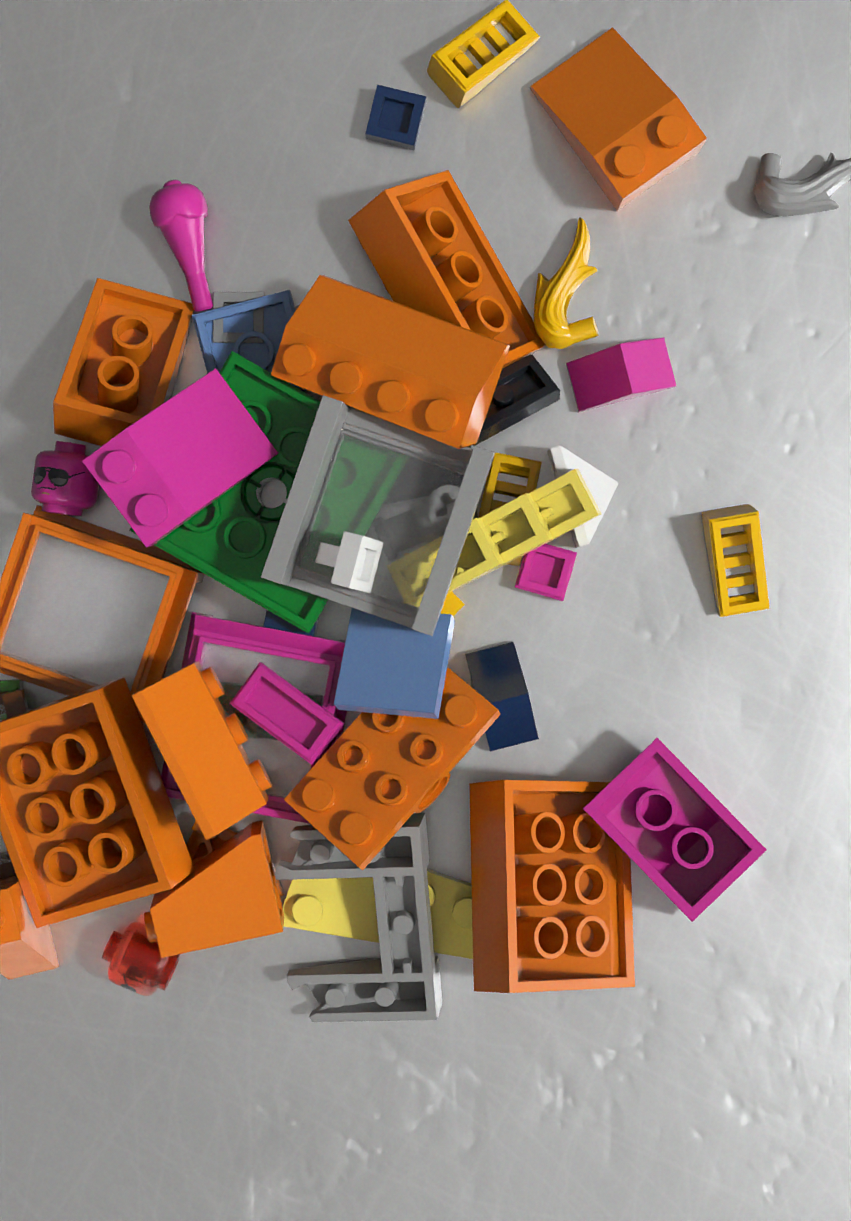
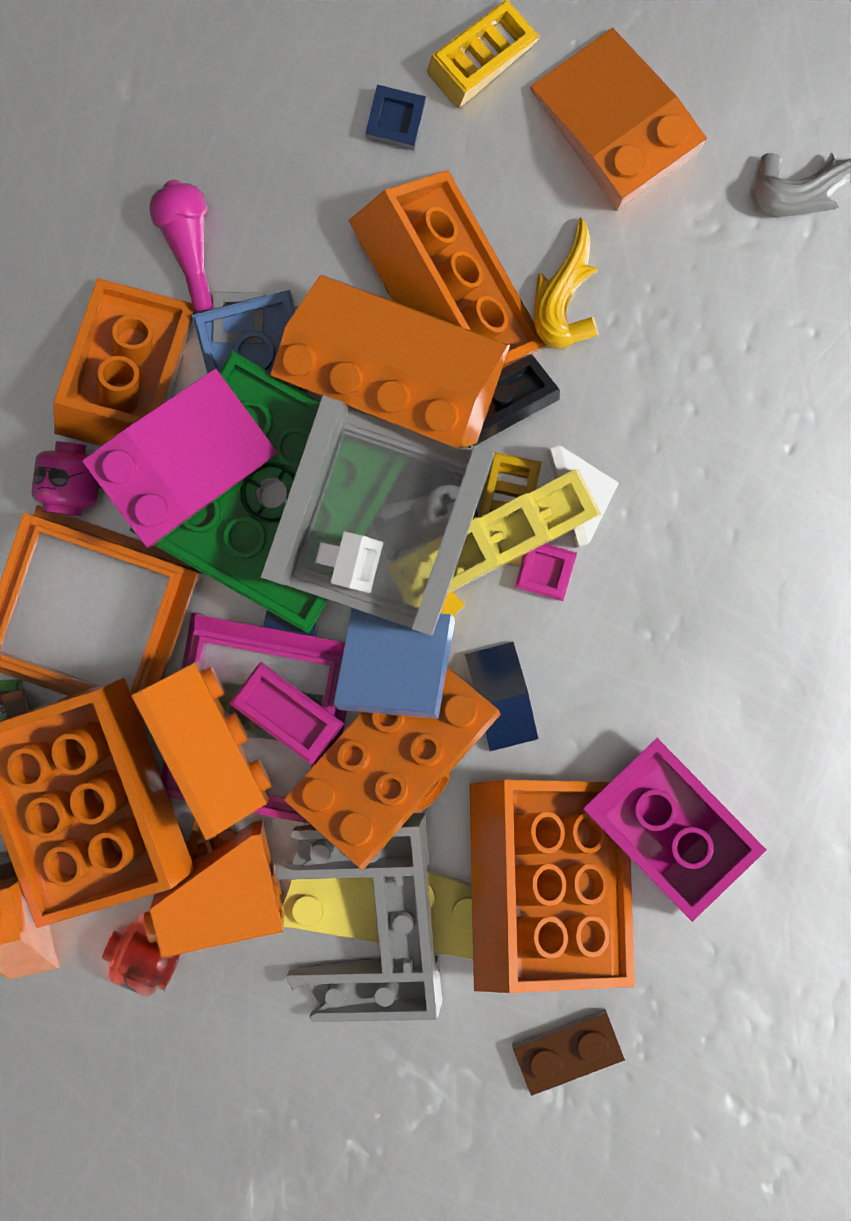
dark pink slope [566,337,676,413] -> none
yellow slope [701,504,770,617] -> none
none -> reddish brown plate [512,1009,625,1096]

